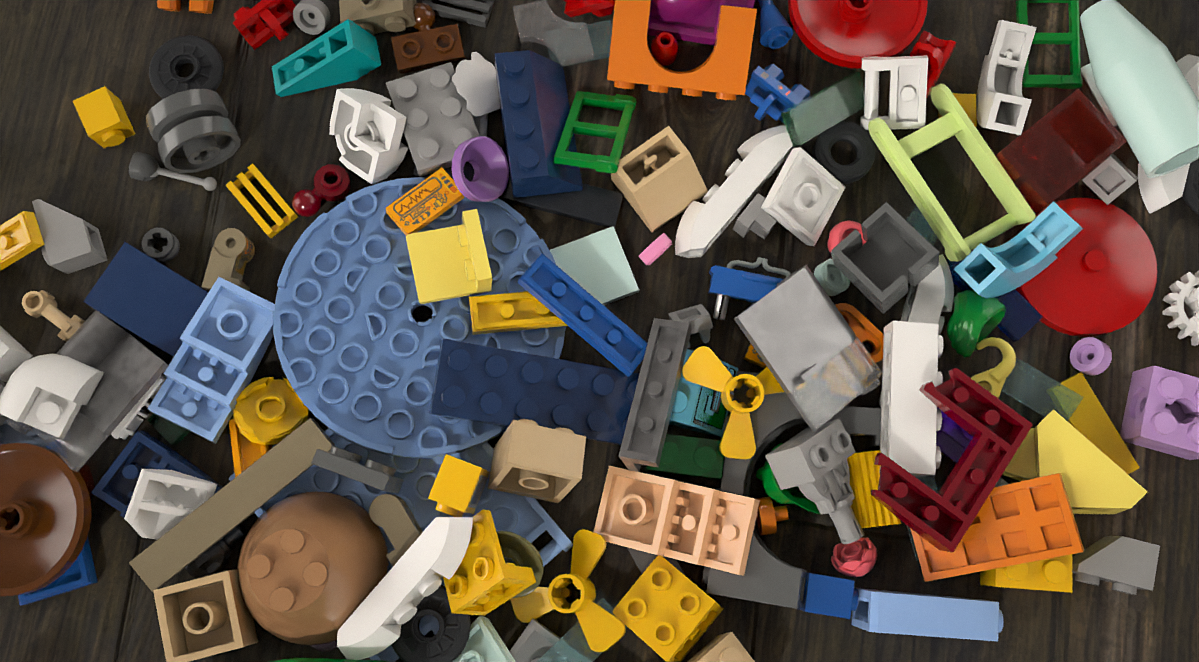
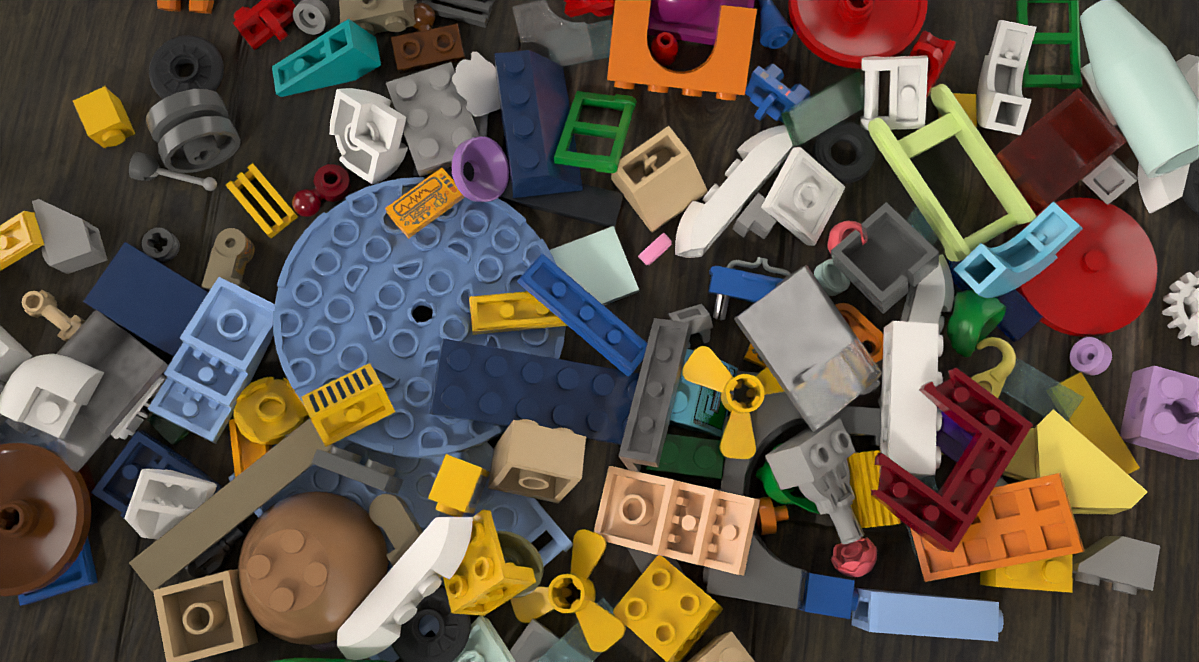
light yellow bracket [406,209,492,304] -> none
none -> yellow panel [301,363,395,447]

